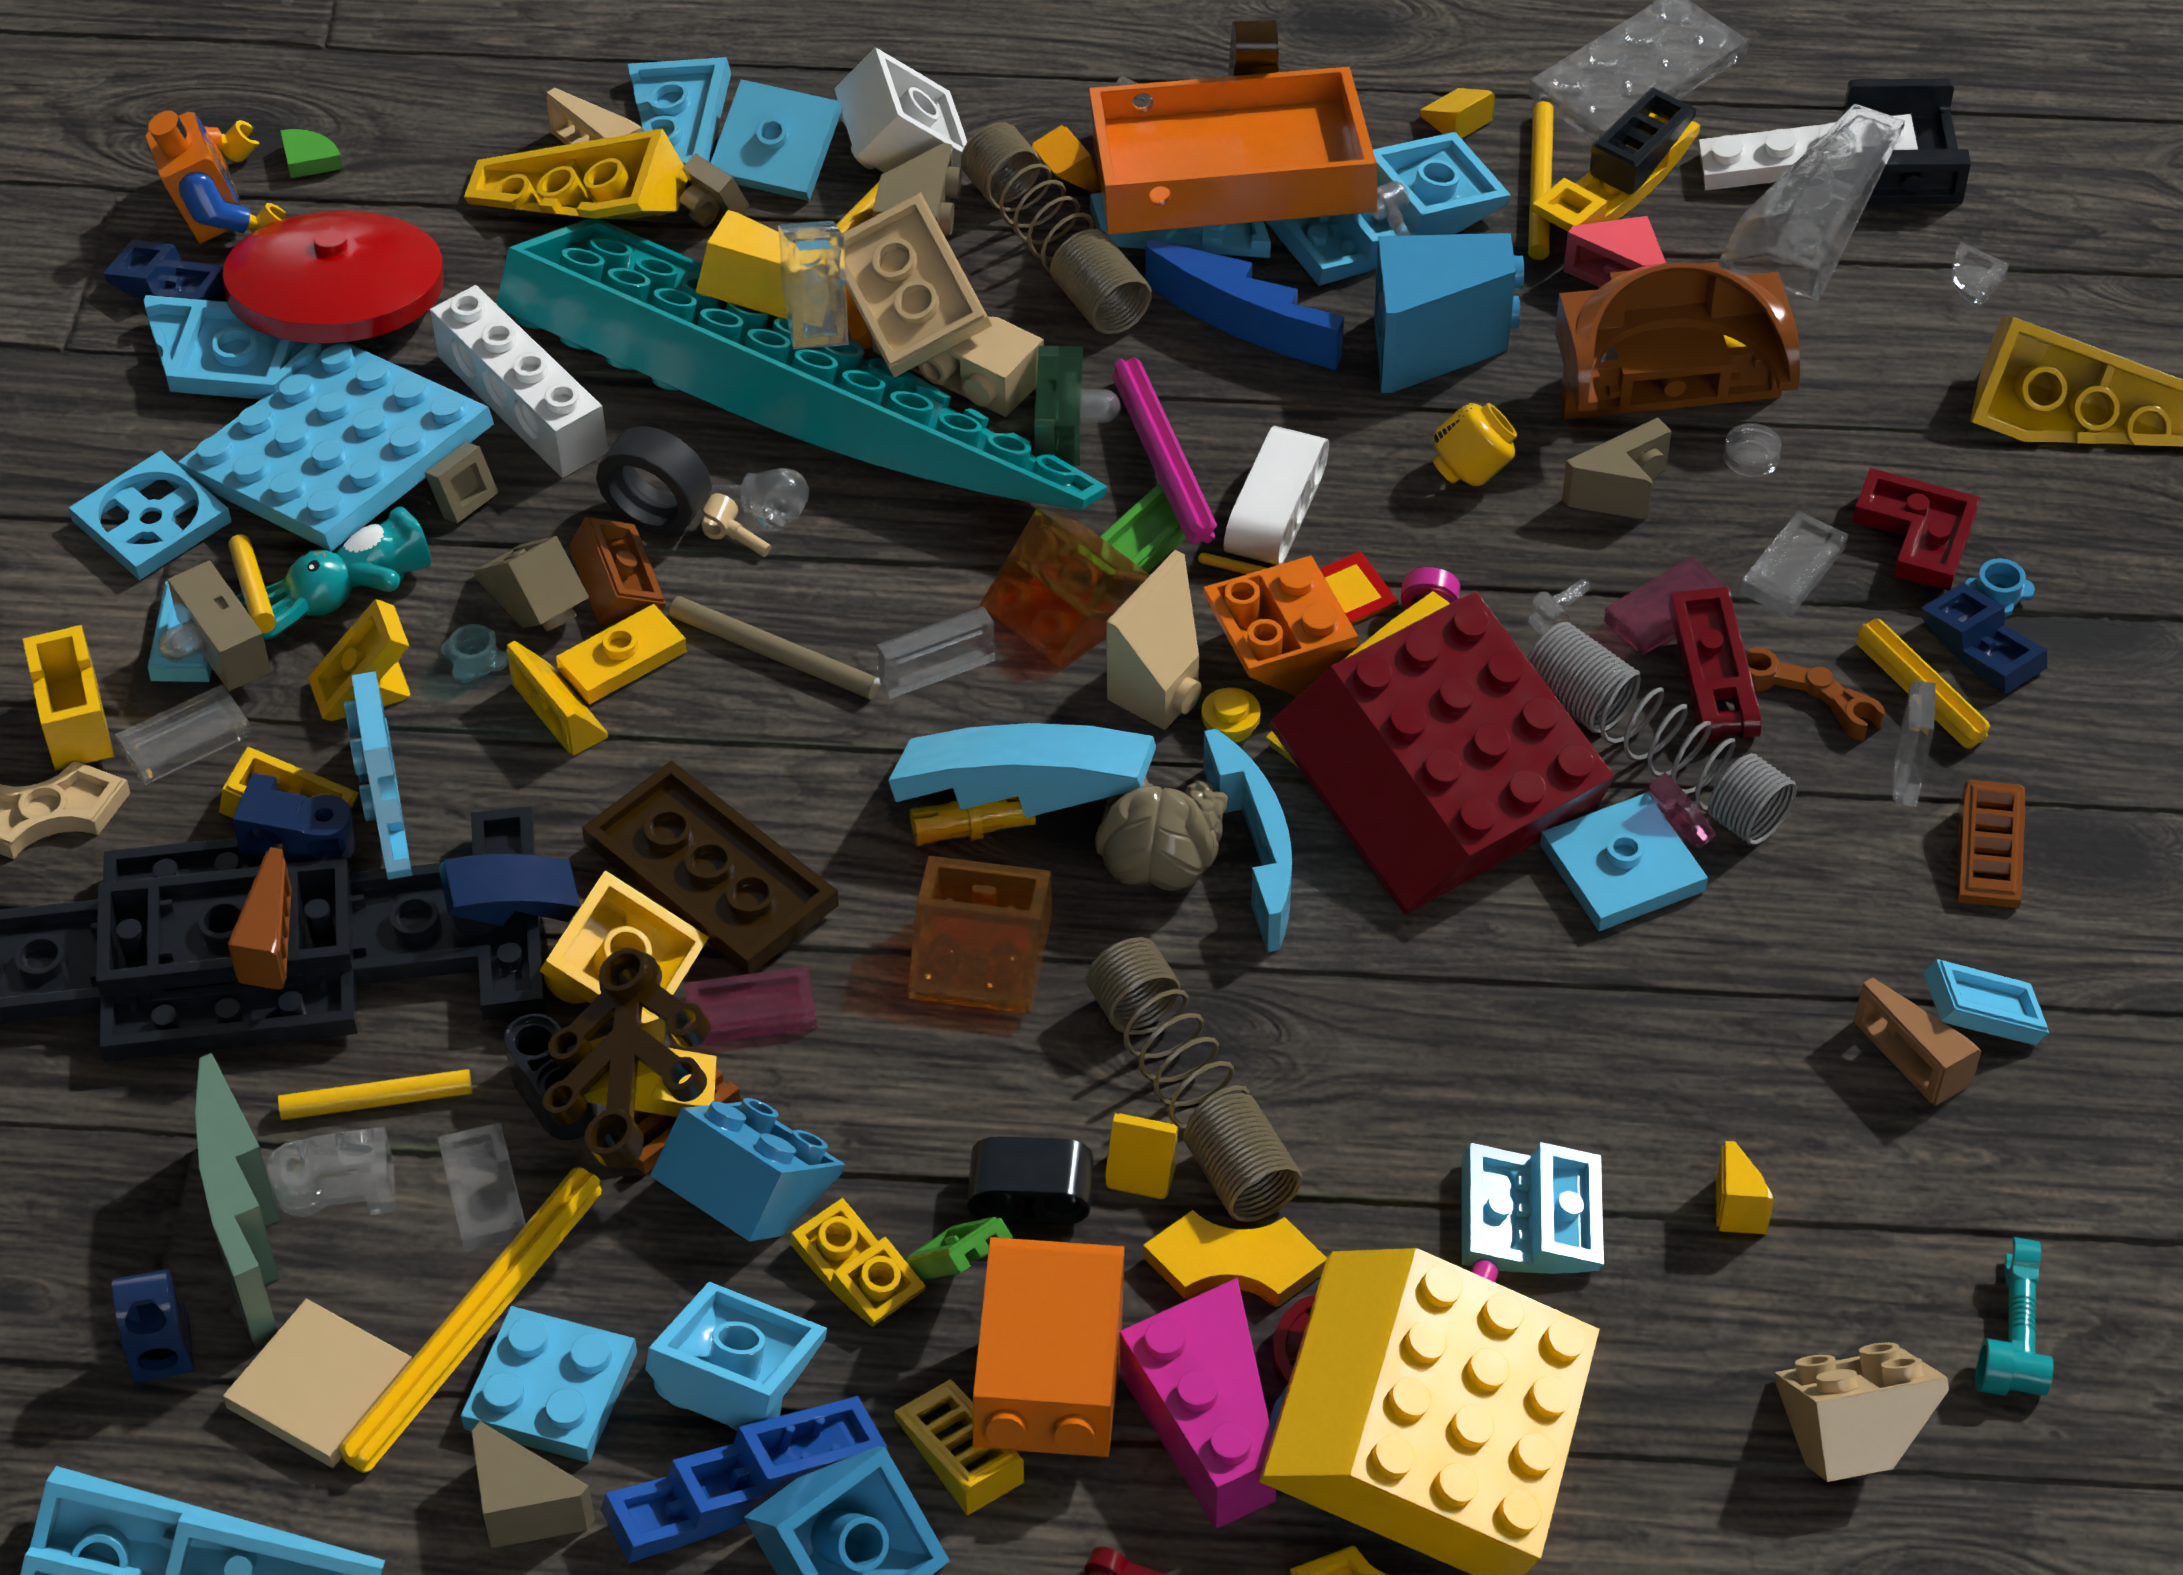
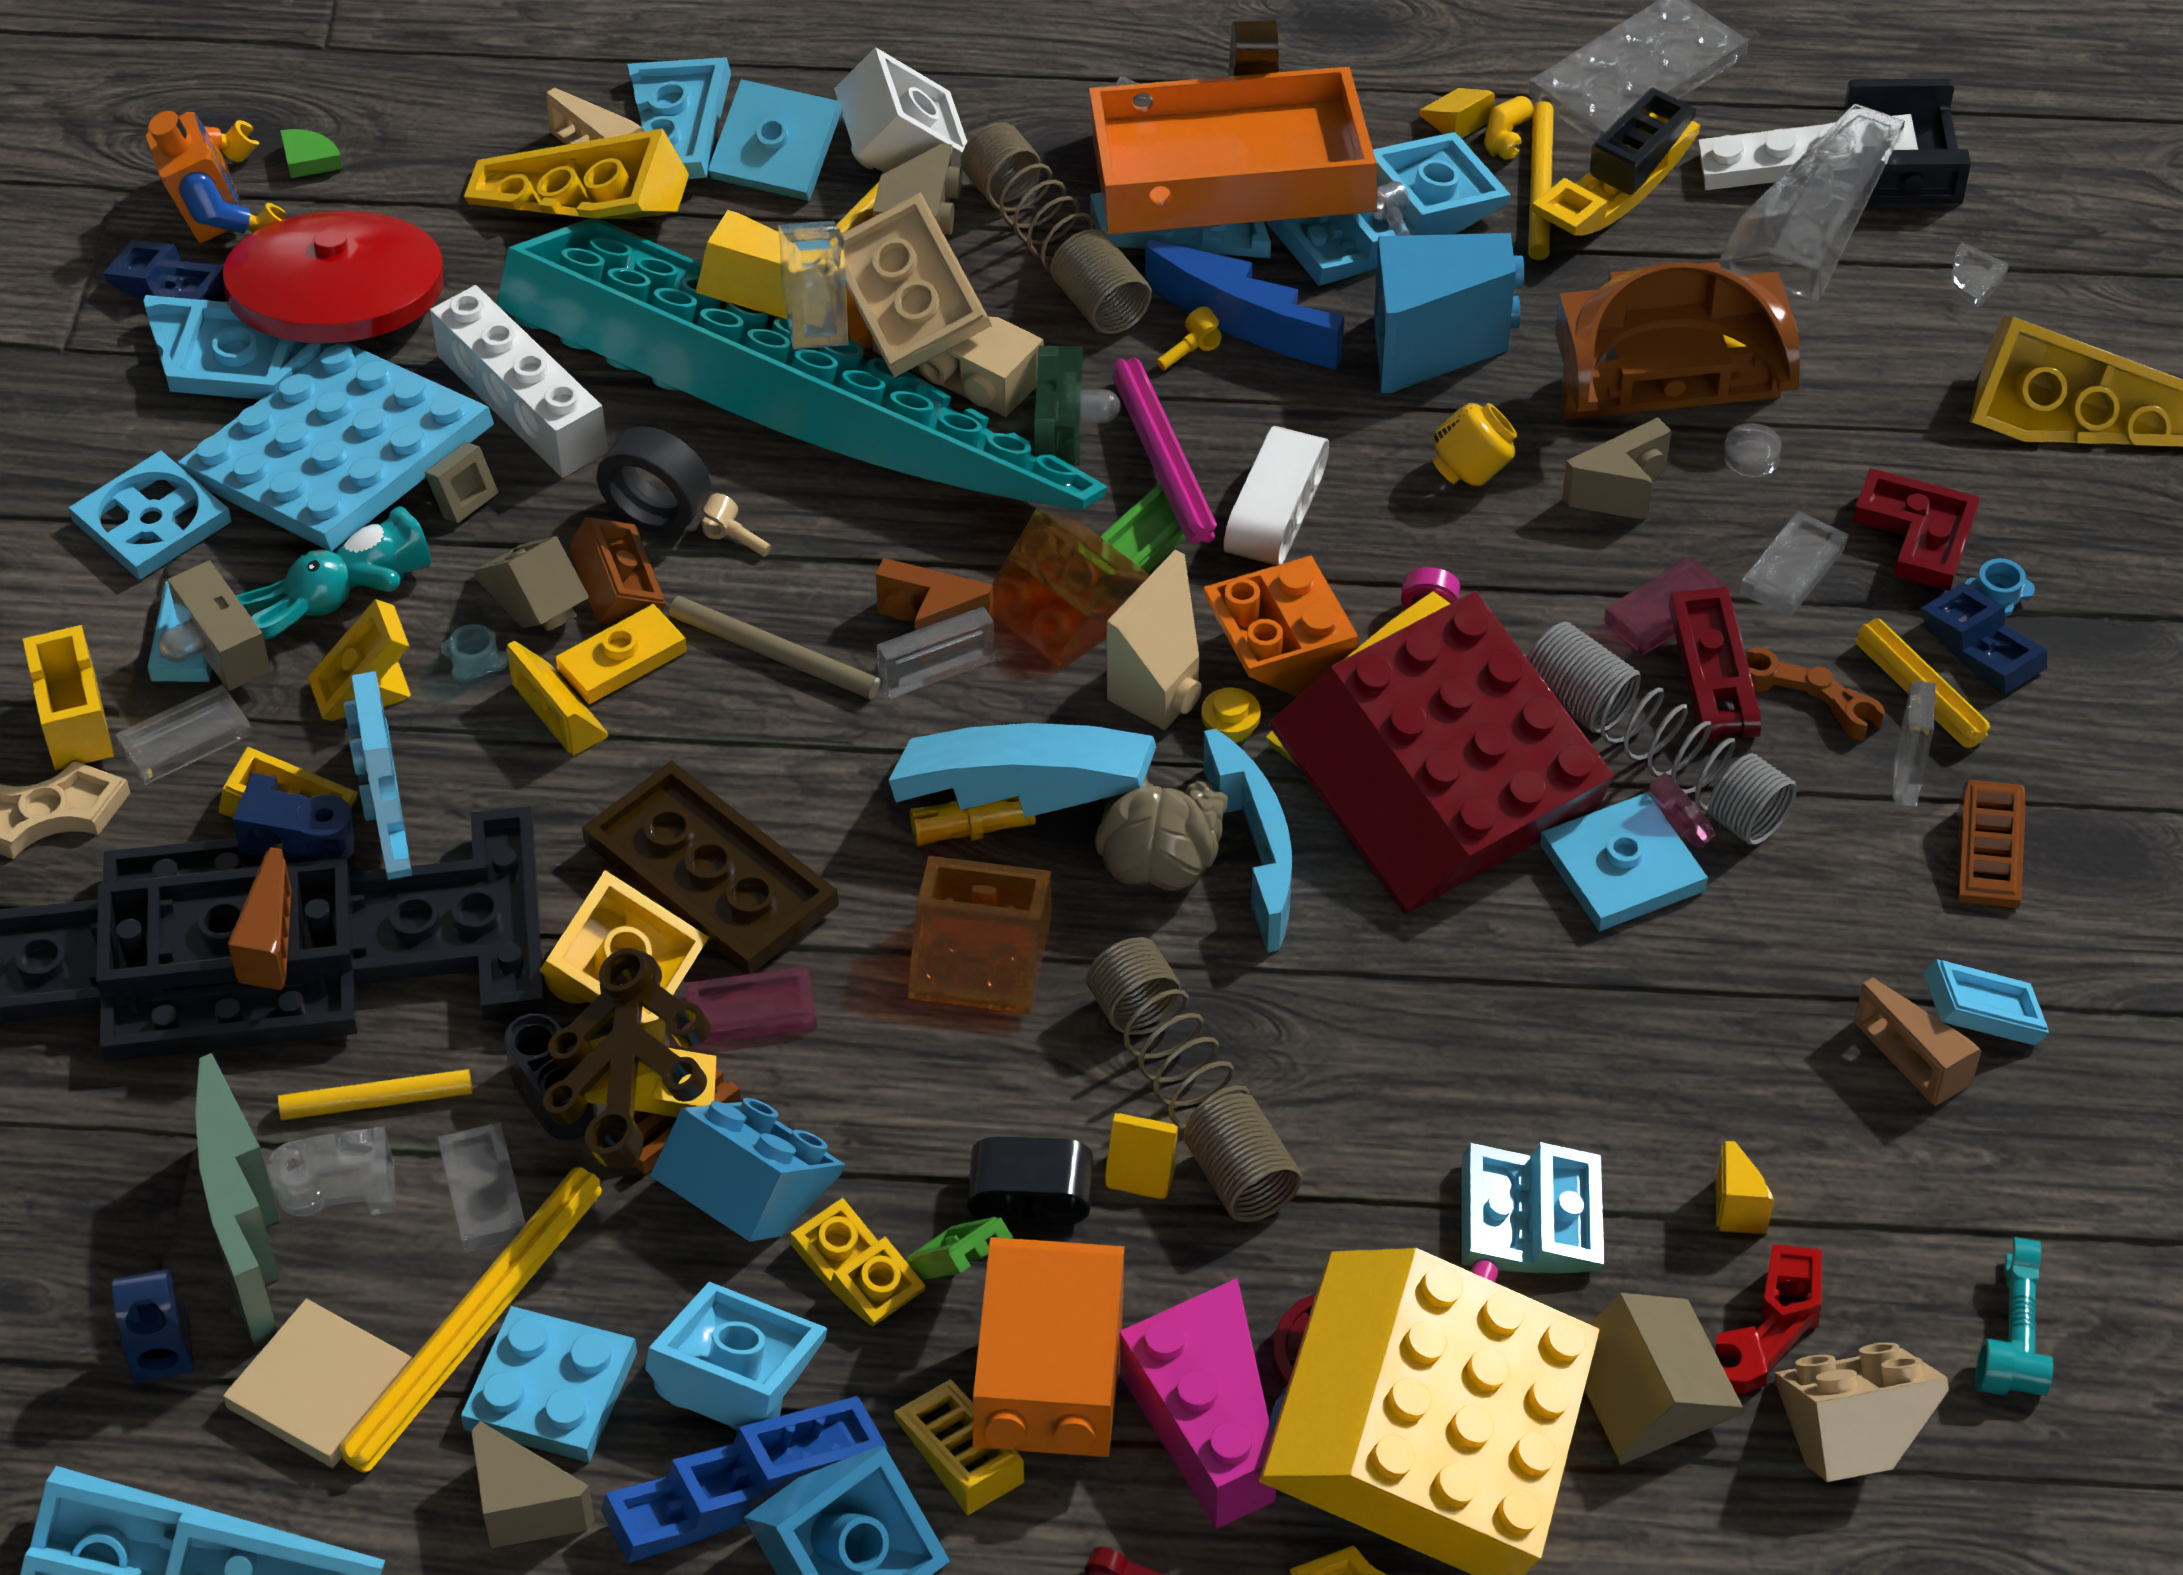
yellow bar [228,534,276,634] -> none
dark blue slope [439,854,580,926] -> none
dark tan tile [679,153,750,228] -> none
clear piece [711,468,809,531] -> none
light orange slope [1032,125,1100,193] -> none
yellow tile [1143,1210,1327,1307] -> none
yellow piece [1198,551,1399,625] -> none
clear hand [1528,579,1590,635] -> none
coral slope [1563,216,1666,288] -> none
none -> dark orange slope [875,558,994,658]
none -> yellow hand [1156,307,1222,371]
none -> yellow arm [1484,96,1534,160]
none -> dark tan slope [1584,1293,1744,1465]
none -> red piece [1715,1244,1822,1394]

